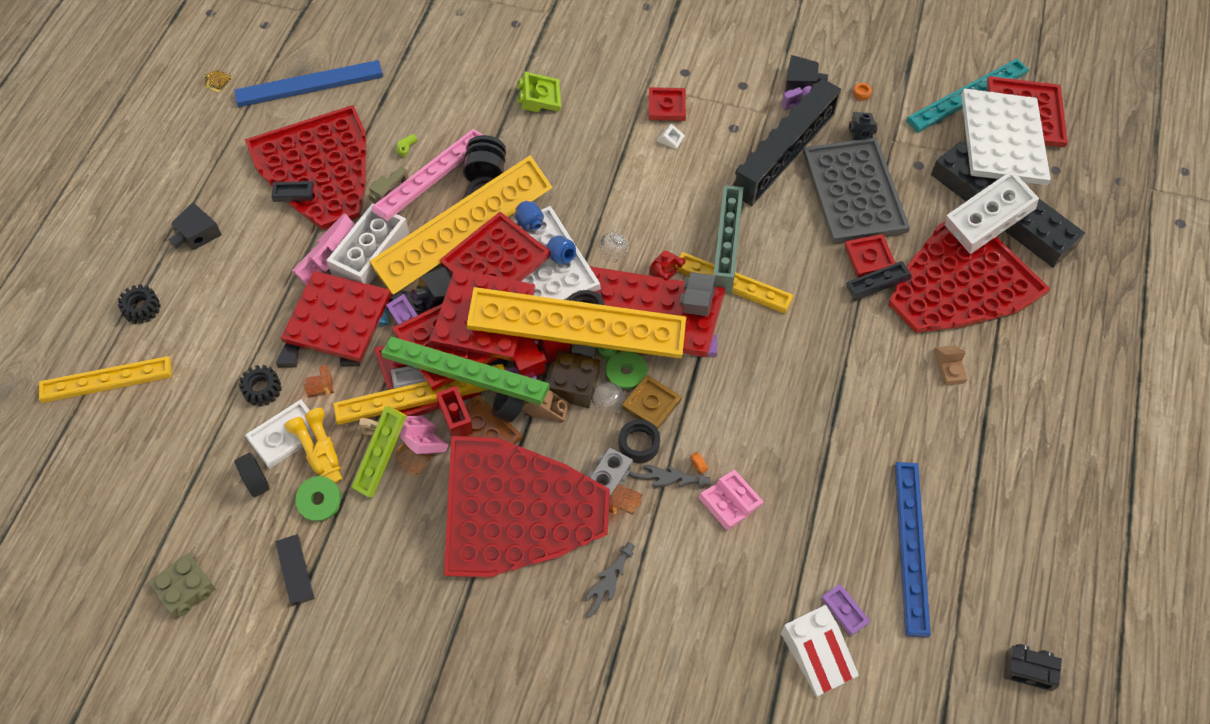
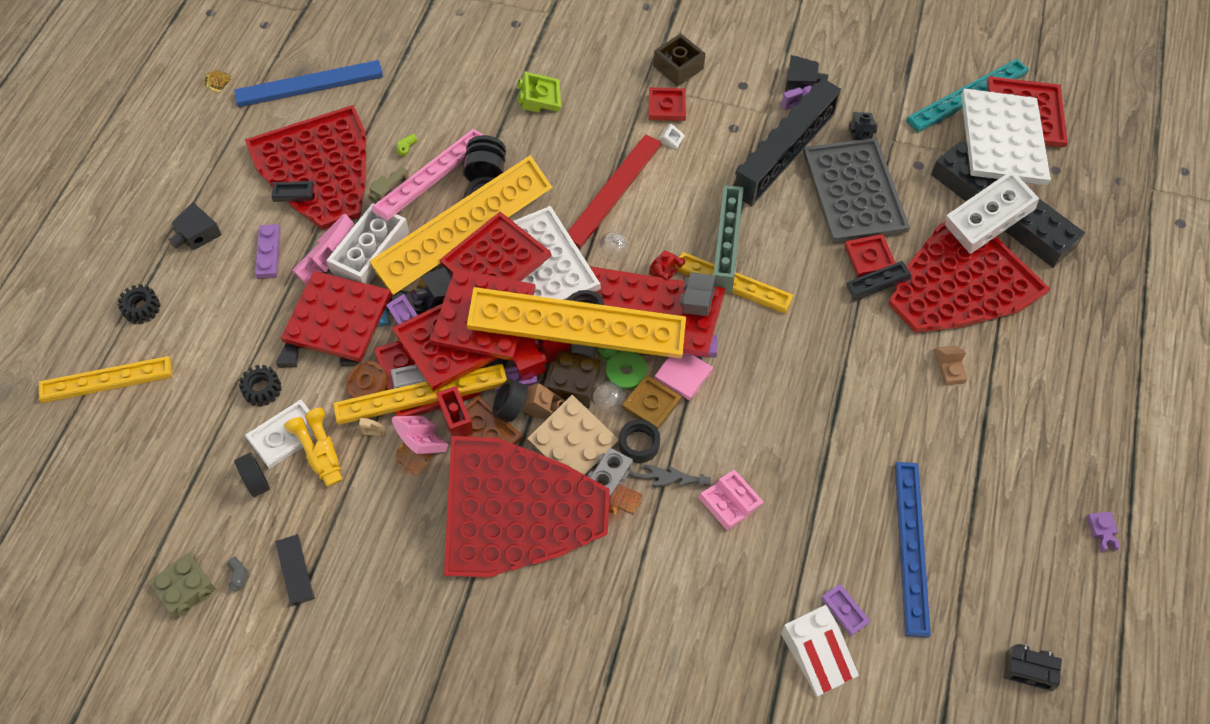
bright green tile [296,476,342,521] -> none
clear orange panel [304,365,334,398] -> none
lime plate [351,406,407,497] -> none
bright green plate [381,336,550,405] -> none
blue head [514,201,544,231] -> none
blue head [546,235,576,265] -> none
dark grey piece [586,542,635,618] -> none
orange tile [690,452,708,474] -> none
orange tile [853,83,872,101] -> none
none -> dark grey arm [227,557,248,591]
none -> medium lavender plate [255,224,281,279]
none -> dark orange tile [346,361,388,398]
none -> tan plate [526,395,619,475]
none -> red tile [568,134,661,249]
none -> dark brown brick [653,33,706,86]
none -> bright pink slope [654,353,714,400]
none -> medium lavender plate [1086,512,1120,553]

